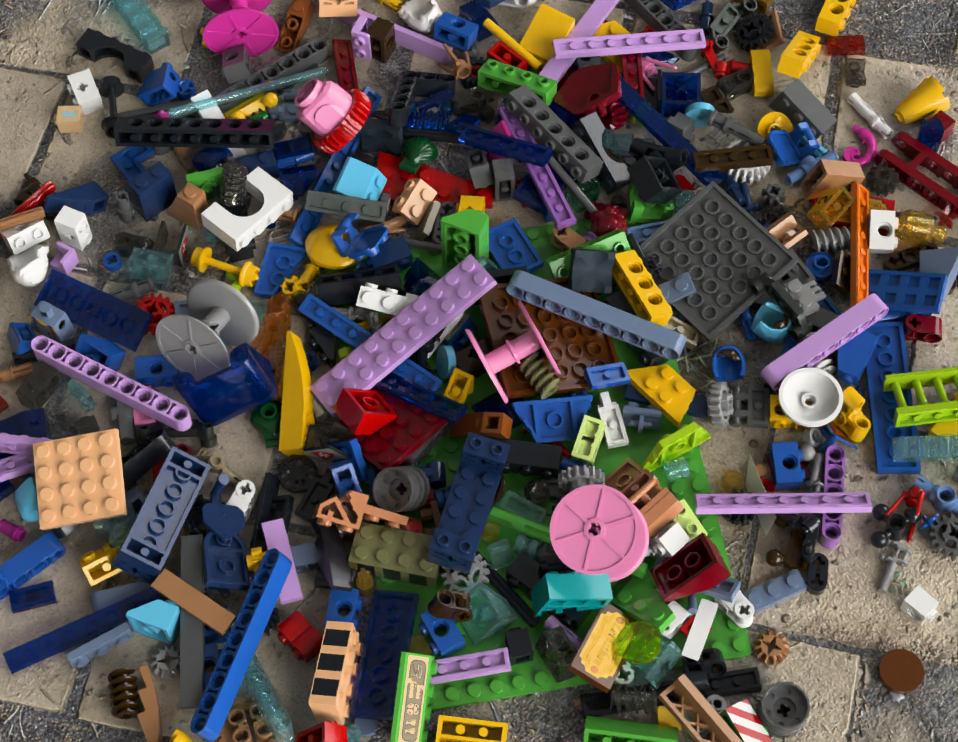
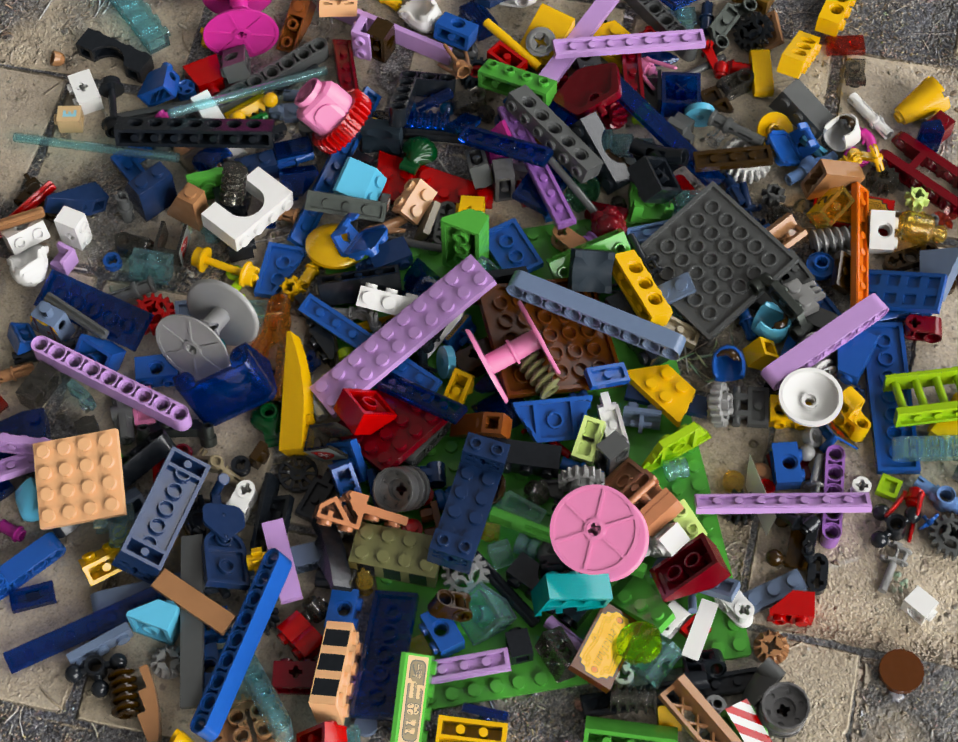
none -> clear light blue piece [13,132,180,163]
none -> dark grey axle [44,292,109,340]
none -> medium nougat hinge [50,50,65,67]
none -> black piece [65,653,128,698]
none -> red torso [182,54,225,97]
none -> black bush [231,455,251,477]
none -> dark brown plate [249,440,270,470]
none -> dark red brick [272,658,318,695]
none -> clear smoke gear [301,596,328,623]
none -> clear blue plate [461,703,511,722]
none -> tile [474,372,502,394]
none -> light grey gear [526,27,555,58]
none -> dark grey brick [594,430,630,477]
none -> clear light blue plate [676,7,697,30]
none -> dark grey piece [741,657,786,708]
none -> yellow brick [742,336,779,371]
none -> red slope [767,590,815,627]
none -> white piece [823,113,861,152]
none -> yellow pin [838,144,885,172]
none -> white bush [849,476,872,492]
none -> lime plate [874,473,903,502]
none -> yellowish green gear [904,187,930,211]

